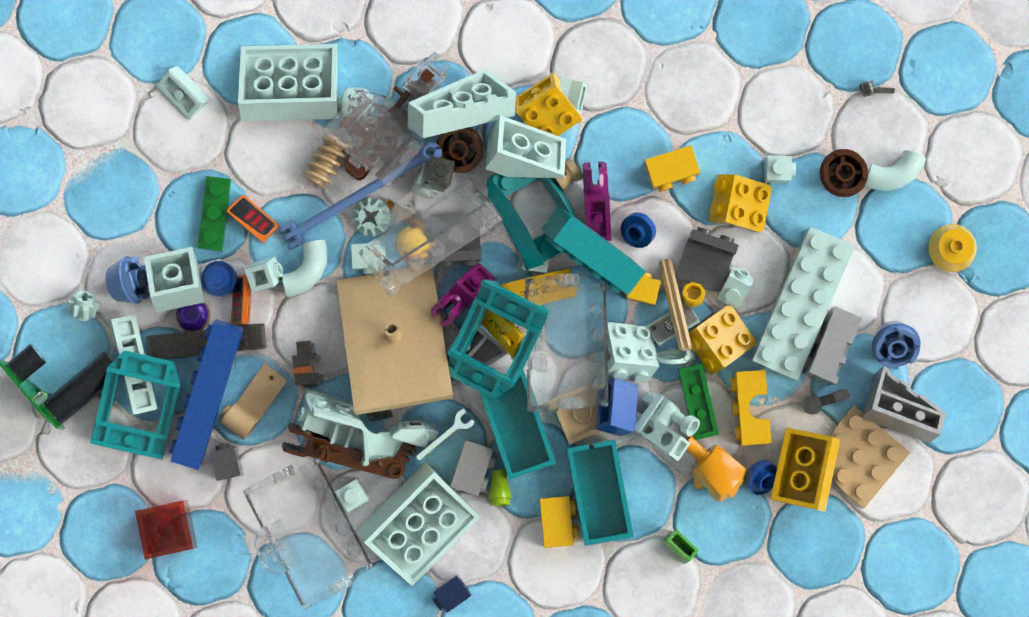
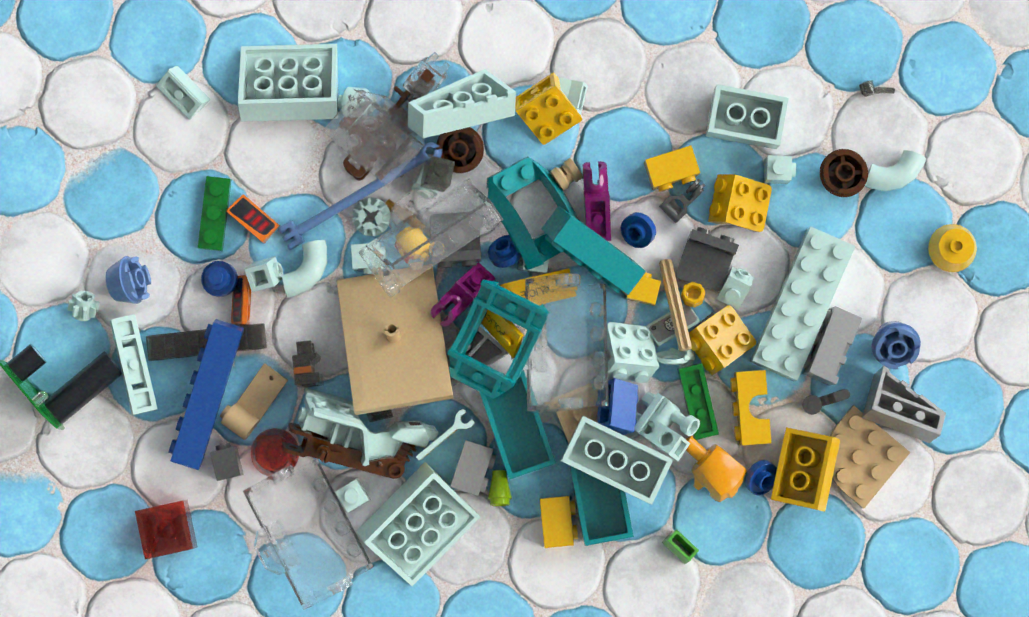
teal wedge [90,350,181,460] -> none
light aqua brick [144,247,204,313] -> none
dark purple piece [176,302,211,332] -> none
tan piece [303,137,352,191] -> none
dark blue brick [432,574,472,613] -> none
light aqua slope [485,115,566,178] -> none
none -> clear red cone [251,428,299,477]
none -> blue plate [488,235,522,268]
none -> light aqua brick [561,416,673,505]
none -> dark grey piece [659,179,706,224]
none -> light aqua brick [705,84,789,149]

